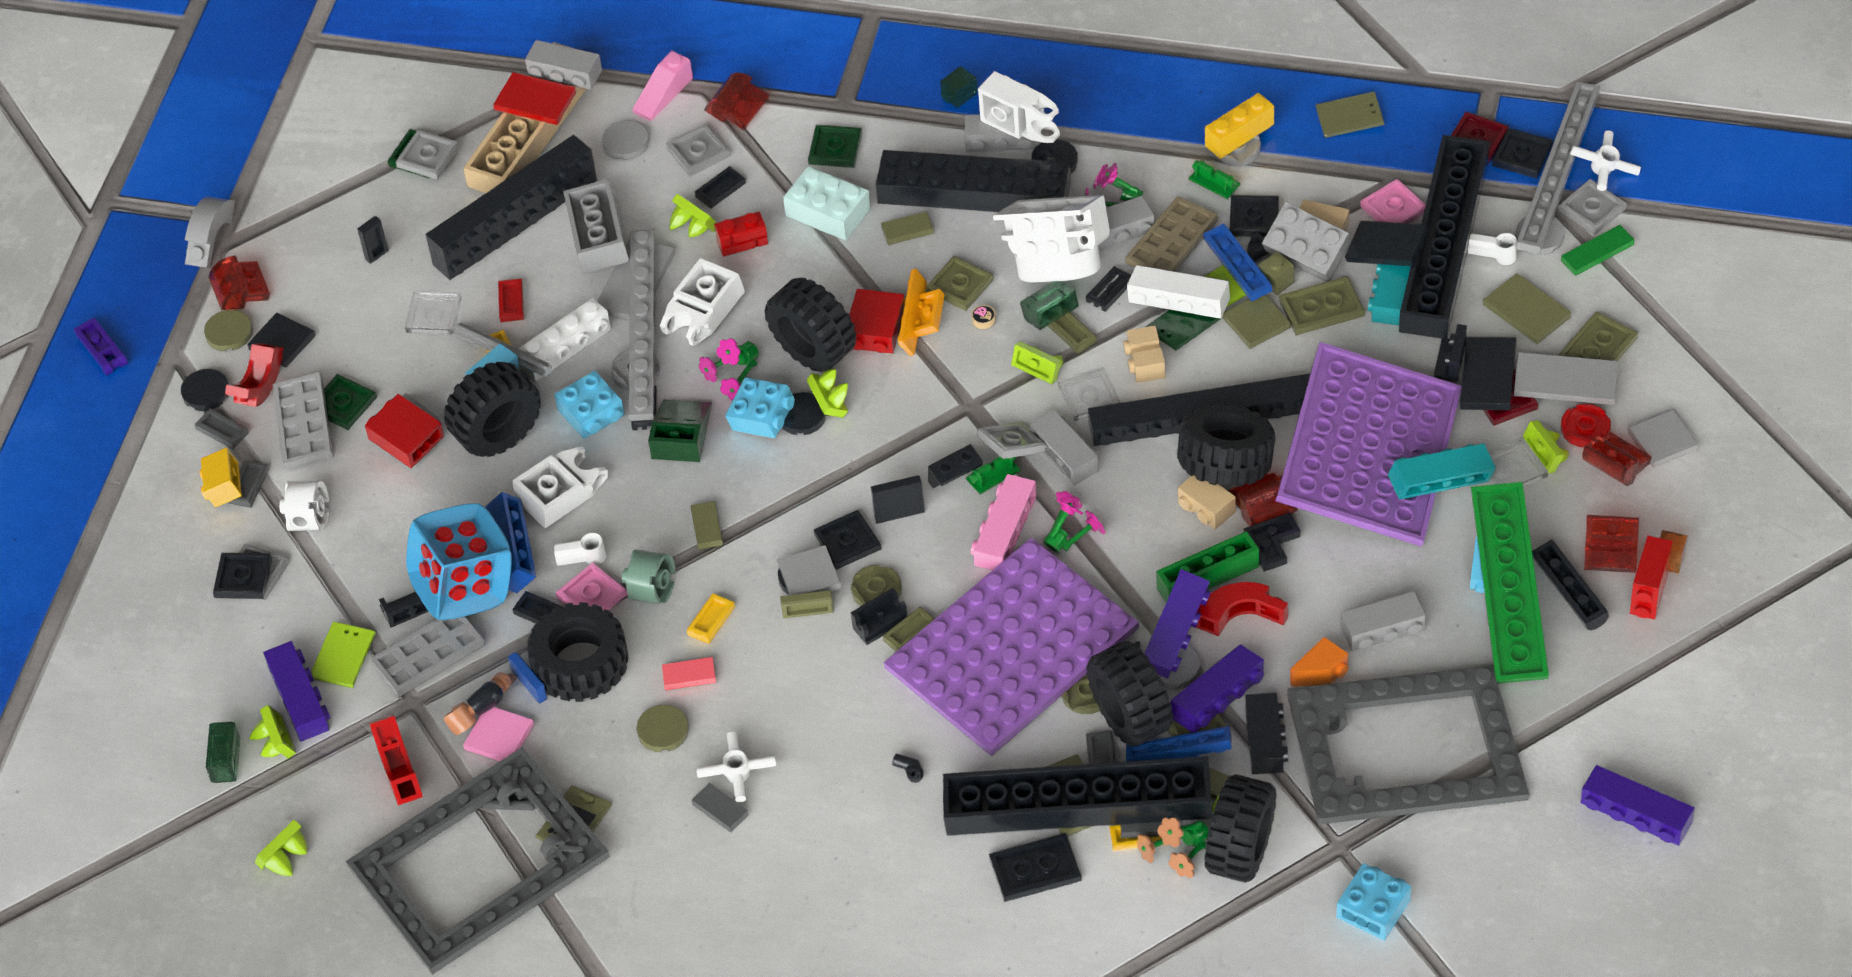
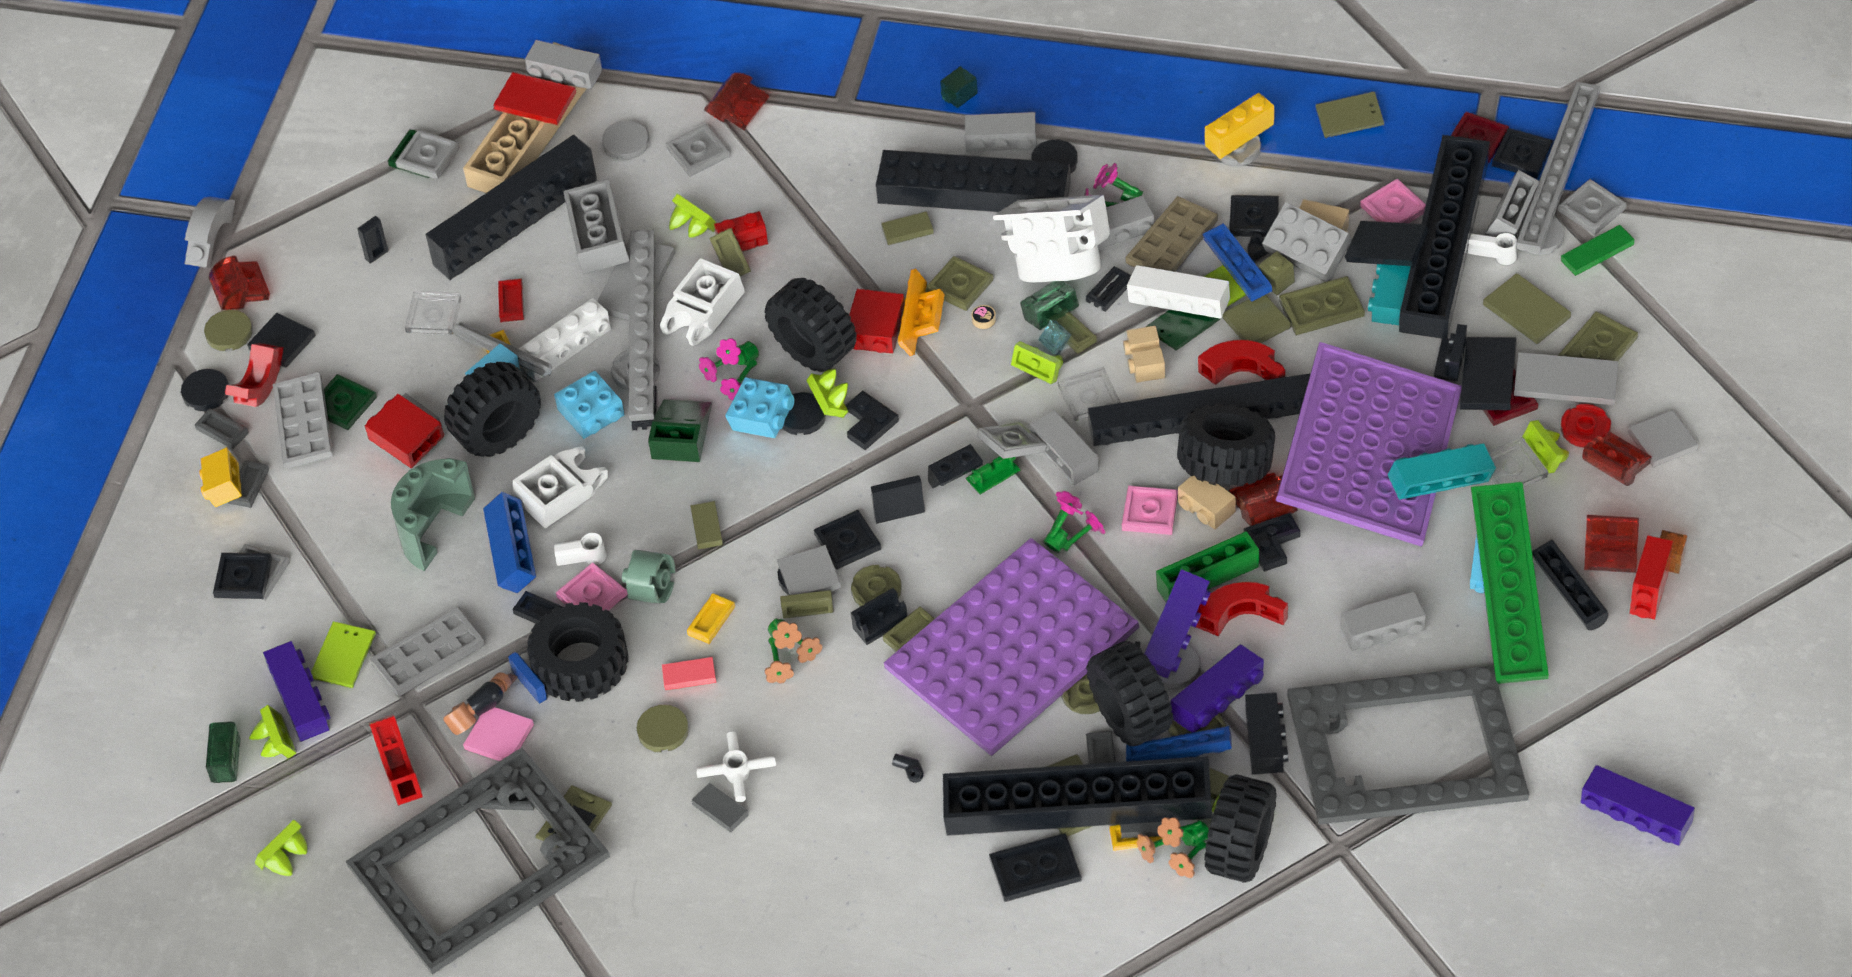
dark purple plate [73,318,128,376] -> none
white brick [280,480,329,531] -> none
black hinge [378,592,429,628] -> none
dark azure piece [406,503,512,620] -> none
bright pink slope [632,51,693,121] -> none
black tile [695,166,746,209] -> none
light aqua brick [783,166,870,241] -> none
dark green tile [808,125,862,168] -> none
bright pink brick [971,474,1037,570] -> none
white brick [978,71,1060,143] -> none
green hinge [1188,160,1241,199] -> none
orange slope [1290,637,1349,687] -> none
medium azure brick [1337,863,1411,941] -> none
white bar [1570,130,1641,191] -> none
none -> sand green cylinder [391,458,475,571]
none -> olive tile [709,228,751,276]
none -> nougat plant [765,618,822,683]
none -> black plate [846,390,899,450]
none -> clear light blue plate [1038,320,1071,355]
none -> bright pink tile [1122,486,1178,535]
none -> red arch [1198,340,1285,385]
none -> light grey brick [1485,170,1539,237]

